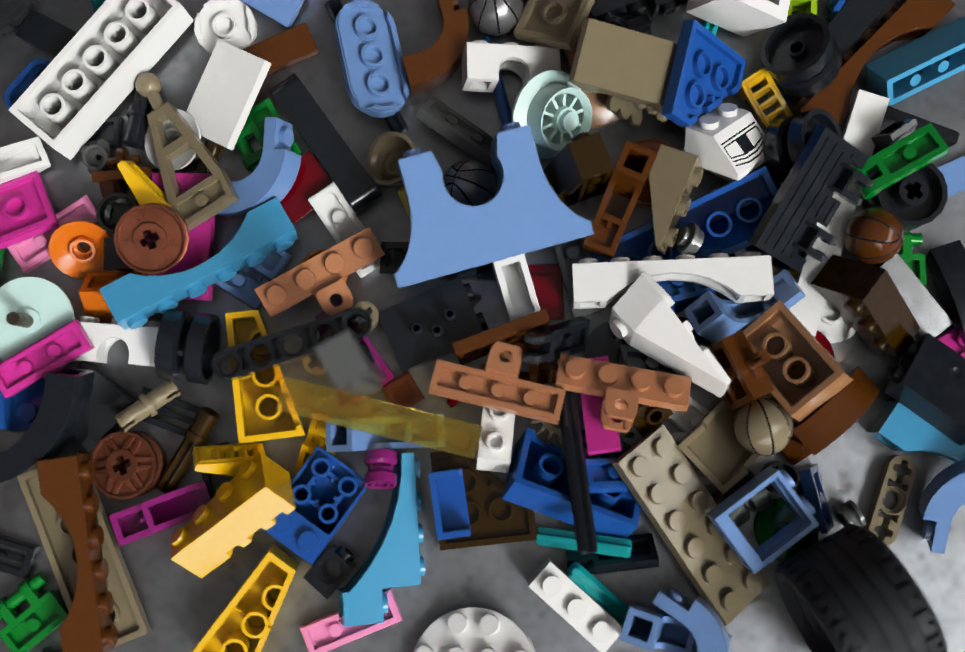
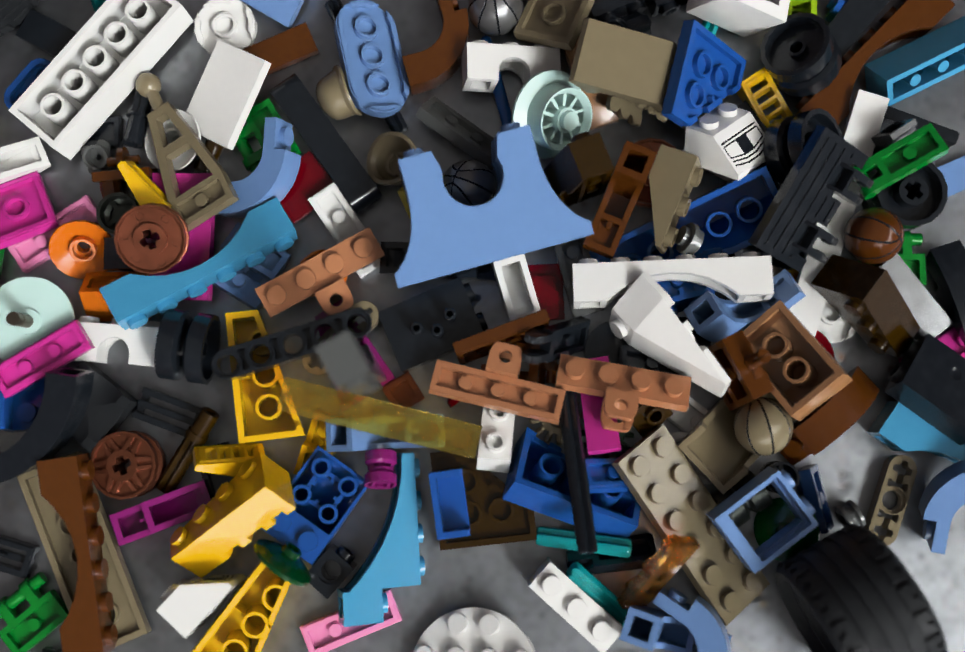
dark tan pin [113,379,181,433] -> none
none -> white slope [156,574,247,639]
none -> dark green dish [254,539,311,587]
none -> dark tan helmet [316,65,364,120]
none -> clear orange tile [617,534,700,609]

